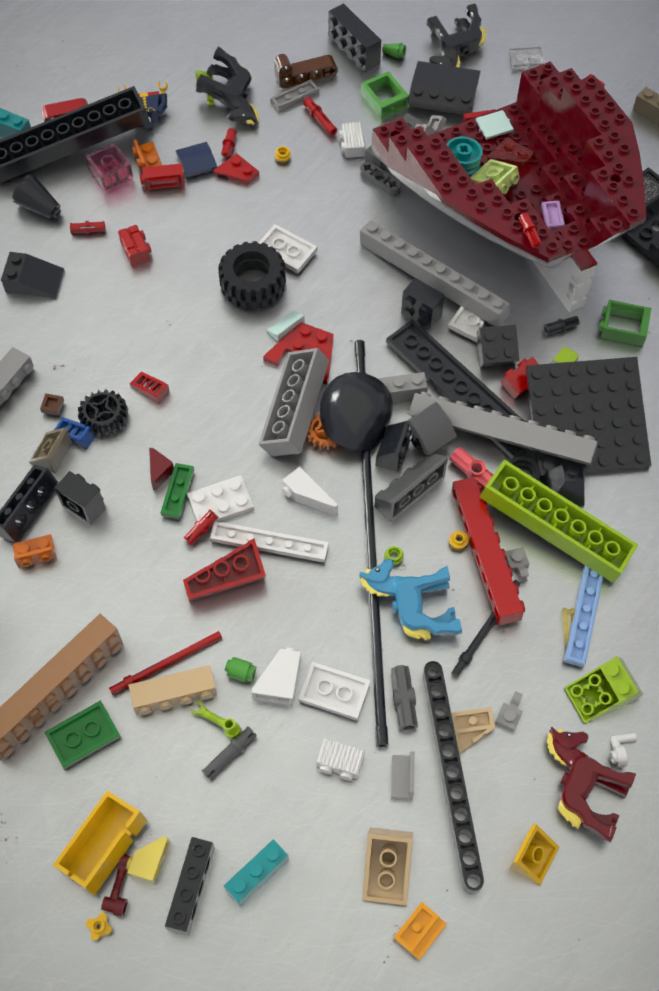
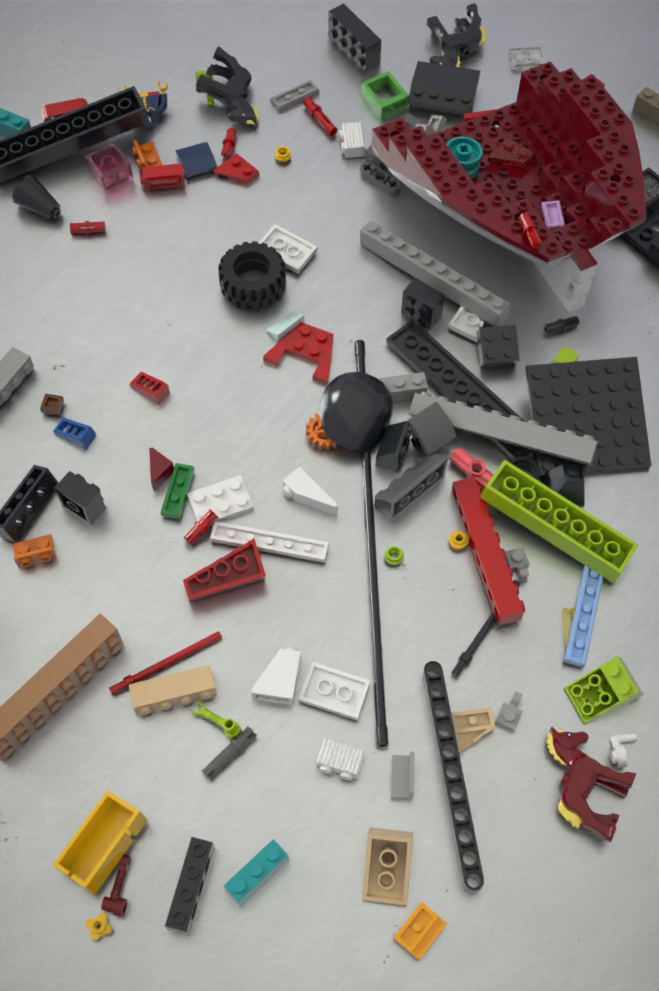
black slope [1,252,65,298] -> none
dark tan slope [29,427,72,473] -> none
green plate [44,700,121,770] -> none
black gear [78,389,128,437] -> none
red brick [118,225,152,266] -> none
light yellow slope [126,836,170,885] -> none
bright green brick [225,657,257,682] -> none
light grey brick [258,348,329,456] -> none
reddish brown beam [274,54,338,88] -> none
dark azure animal [359,559,462,641] -> none
bright green cone [382,43,406,59] -> none
dark grey piece [391,665,418,731] -> none
yellowish green plate [470,159,520,194] -> none
light aqua piece [476,110,514,140] -> none
red brick [501,357,538,399] -> none
yellow slope [510,823,559,885] -> none
bright green window [599,299,652,347] -> none

